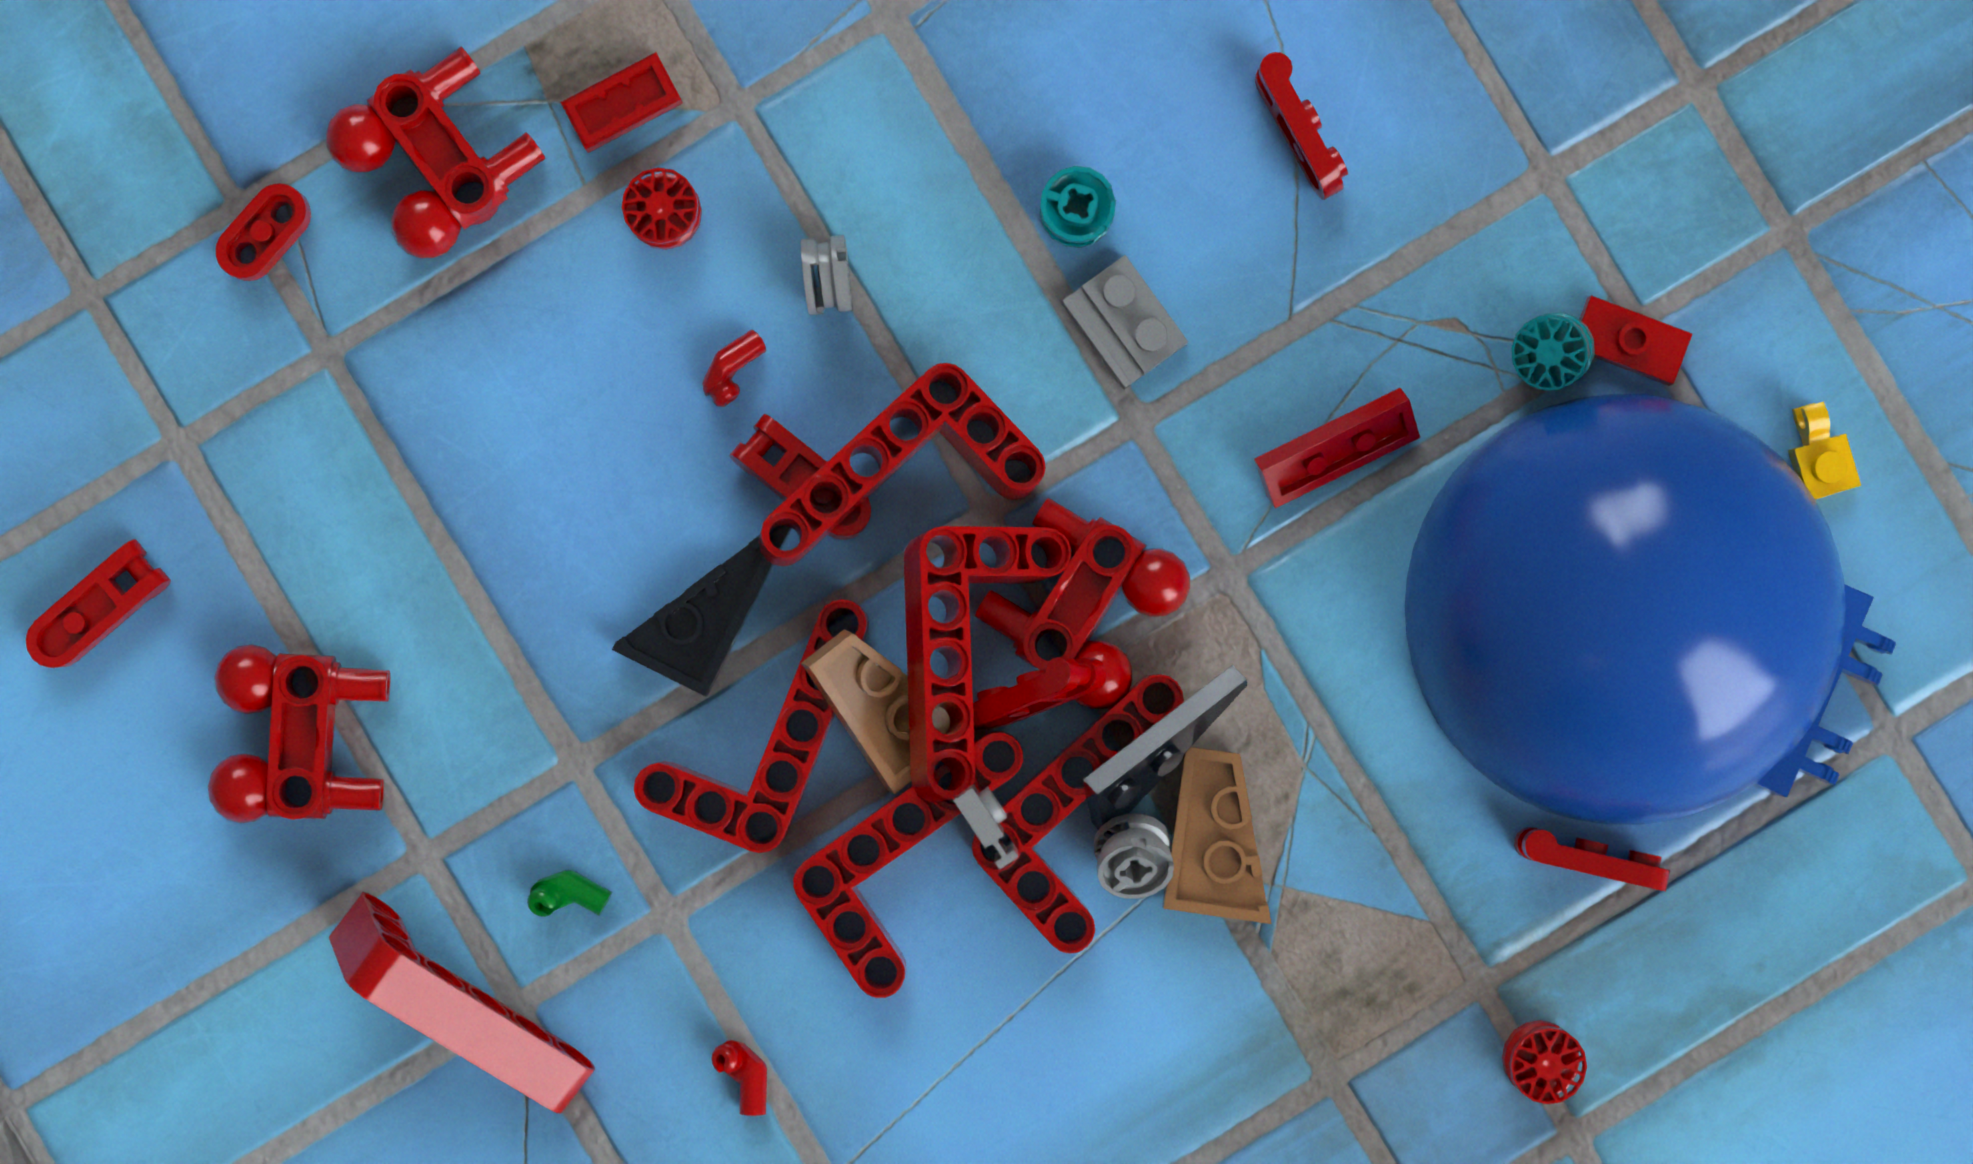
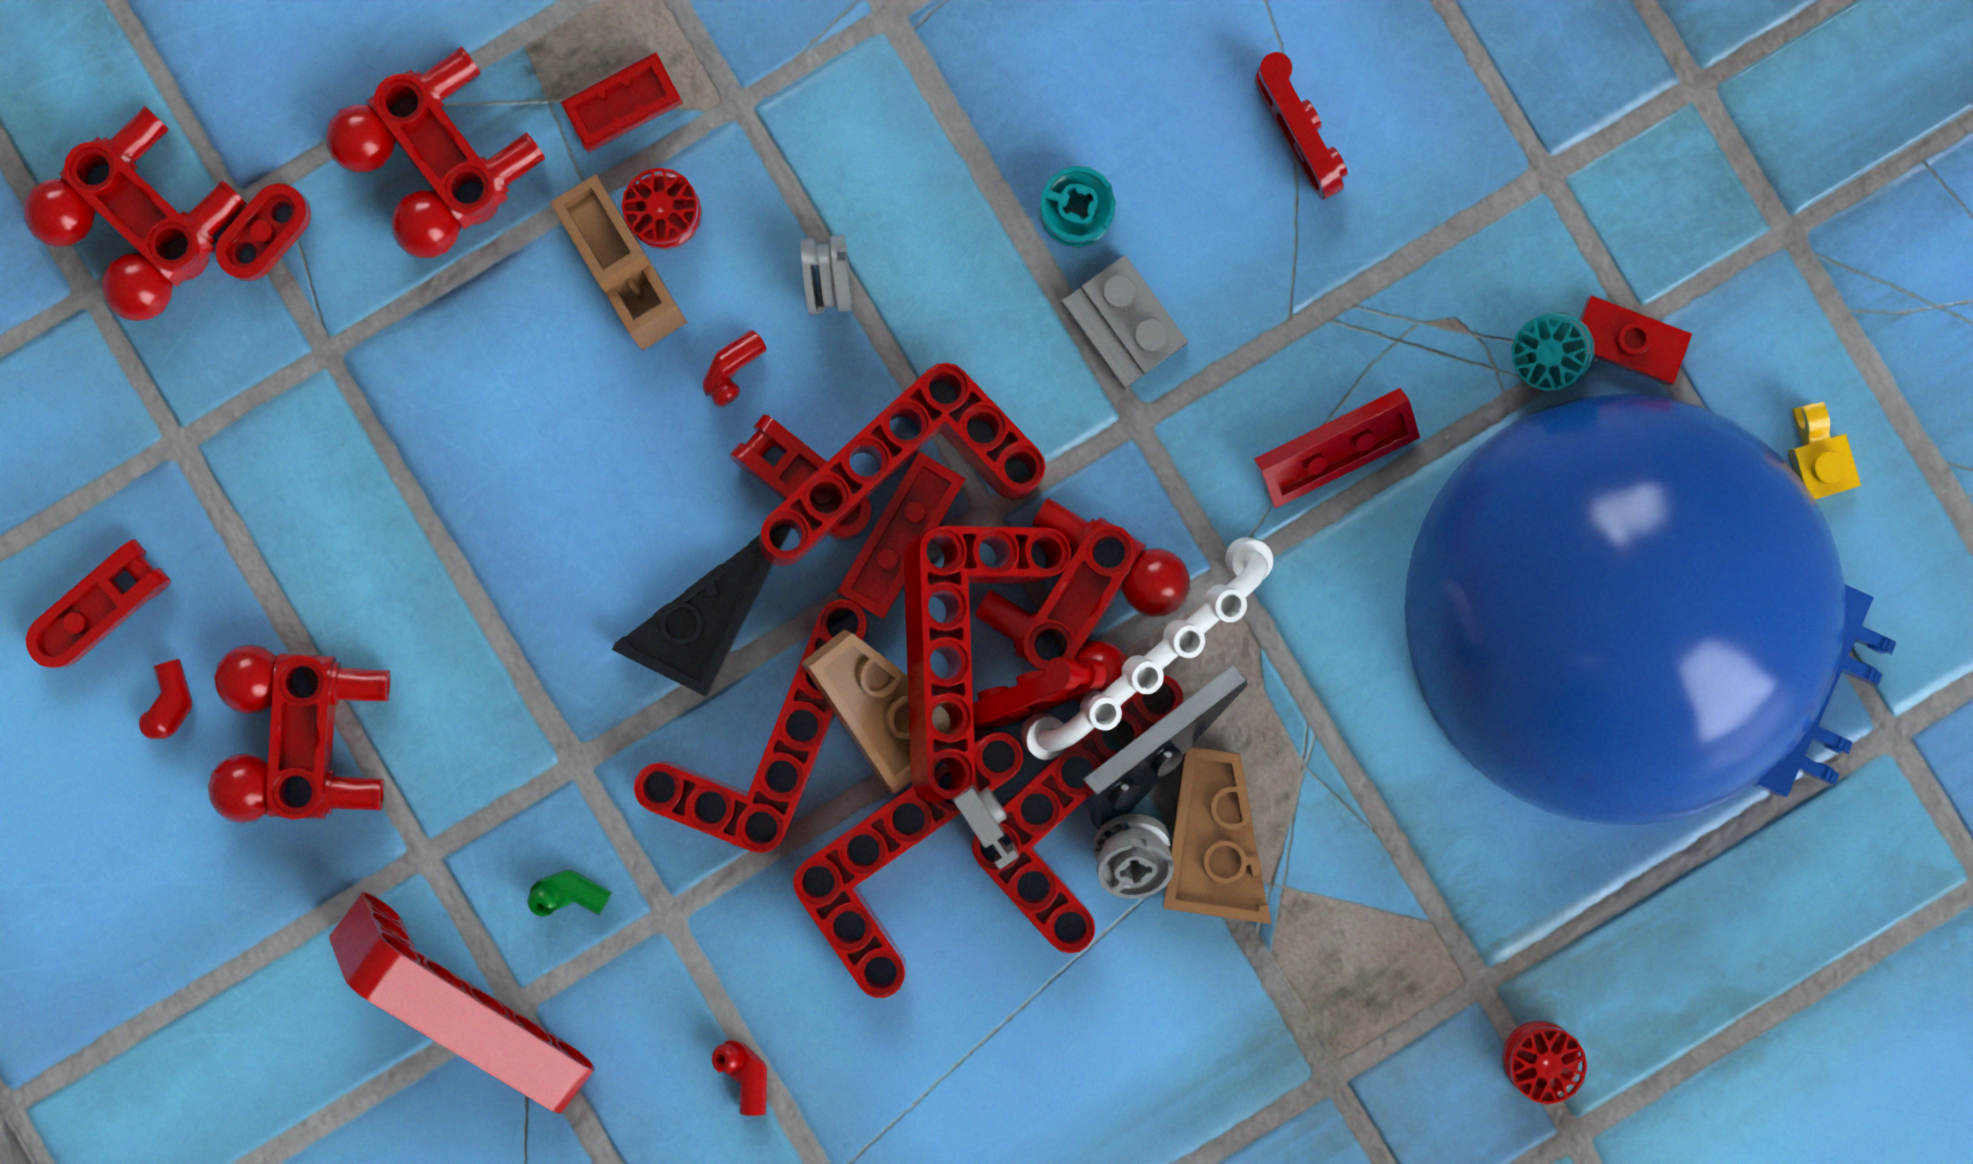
red plate [1514,827,1670,892] -> none
none -> red piece [24,106,247,321]
none -> red arm [139,659,192,739]
none -> medium nougat slope [550,174,688,351]
none -> red plate [837,451,966,620]
none -> white bar [1021,537,1273,760]

